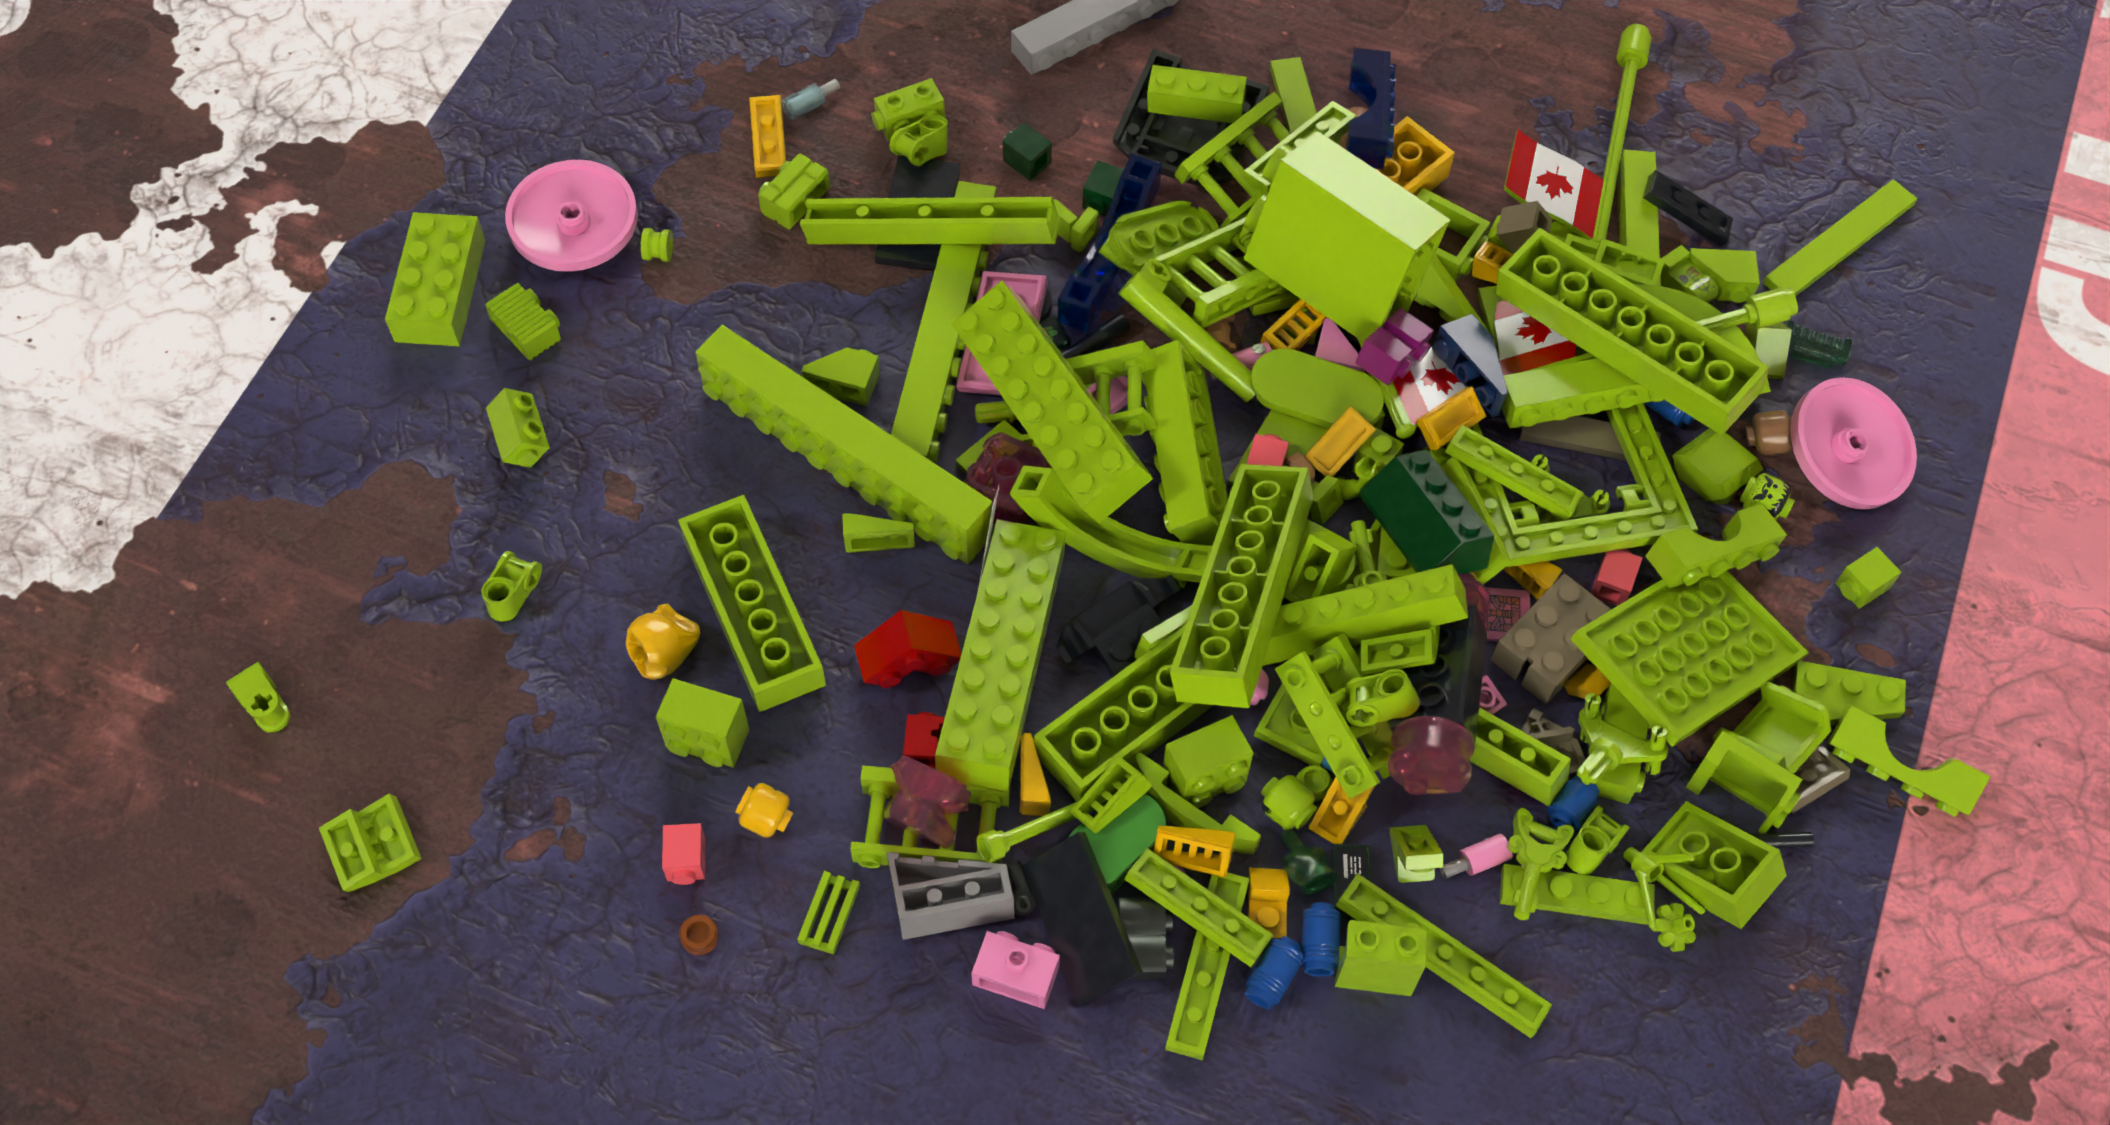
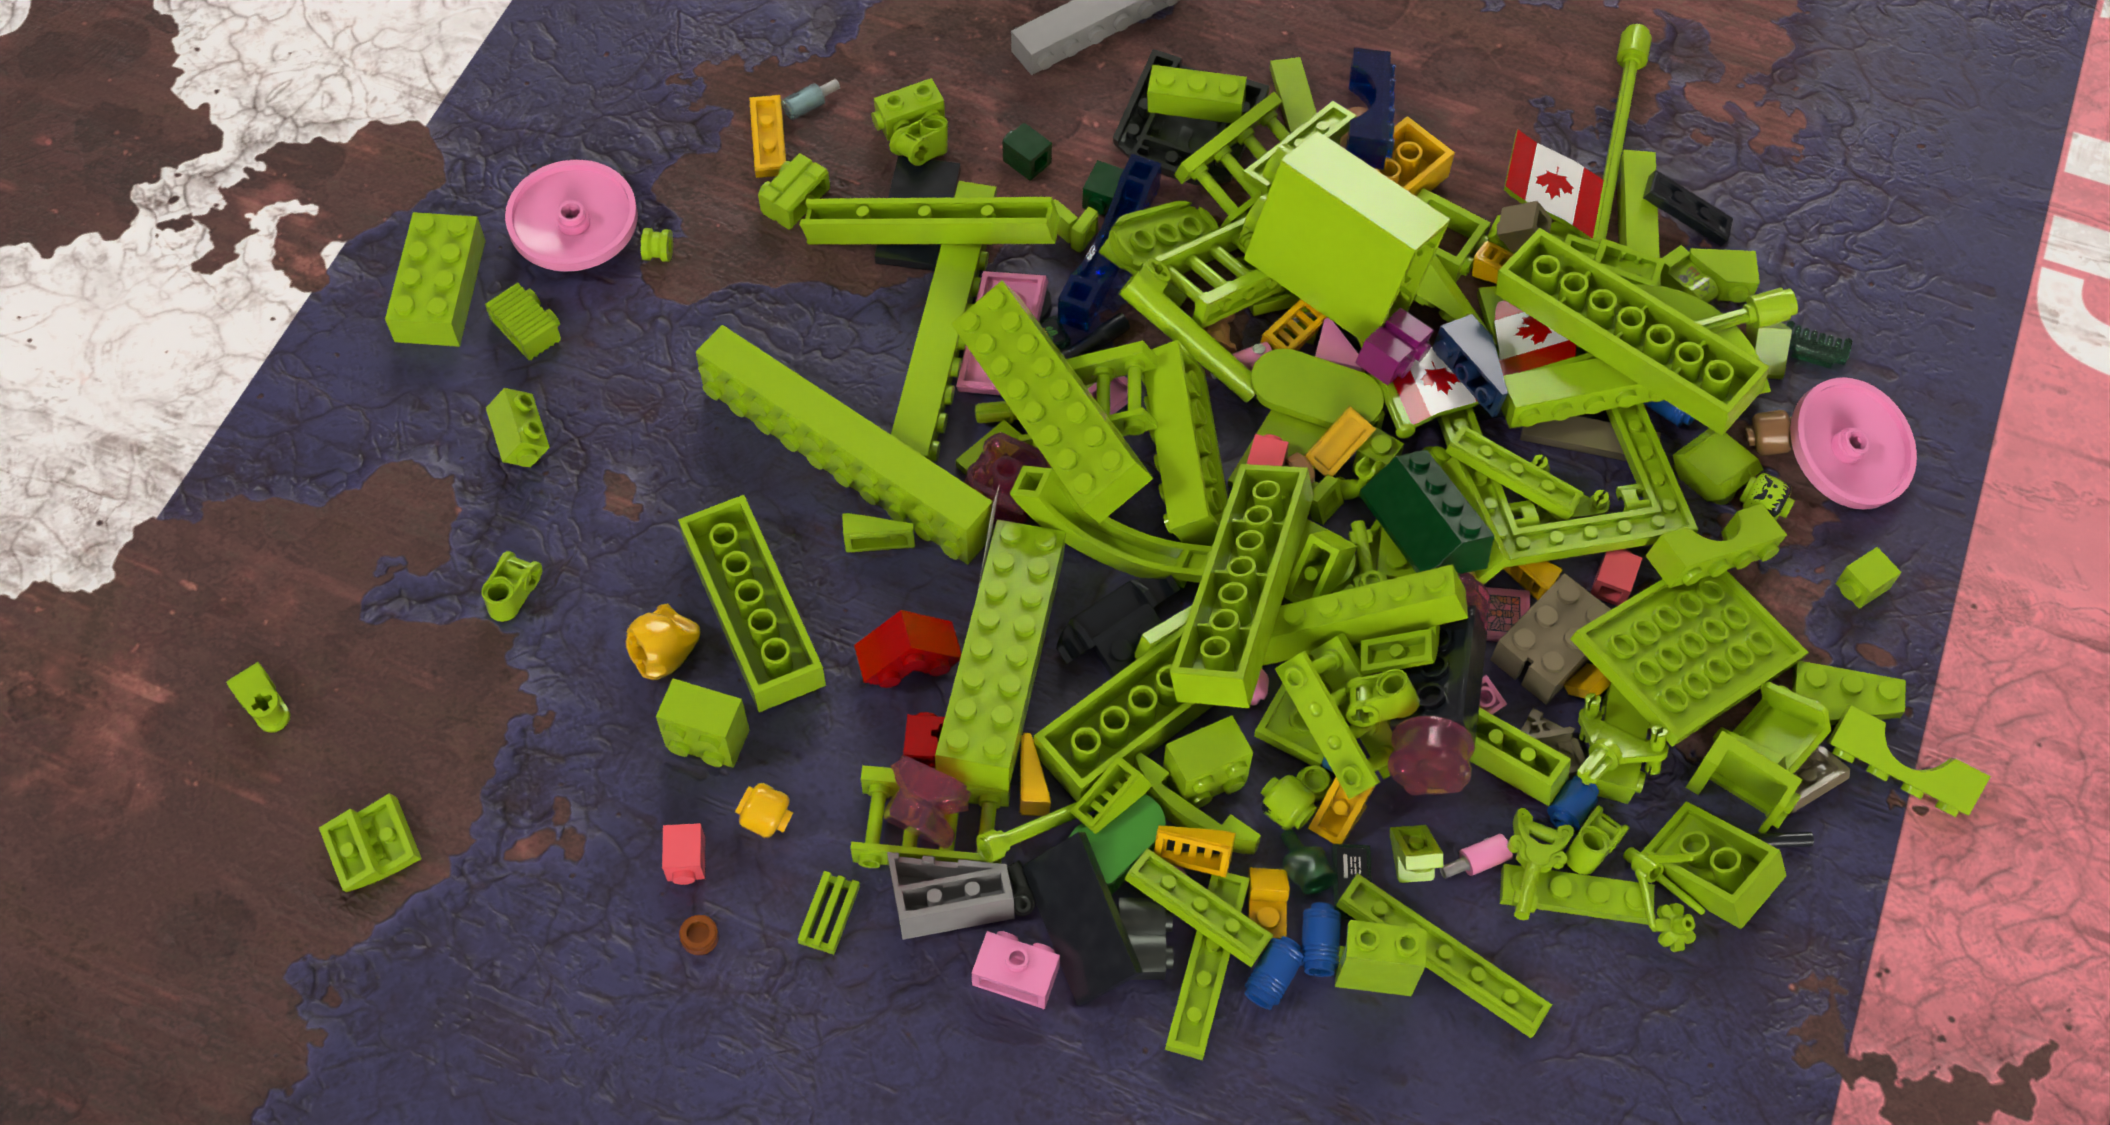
lime slope [801,347,880,406] -> none
yellow tile [1416,387,1487,450] -> none
lime tile [1763,179,1918,297] -> none

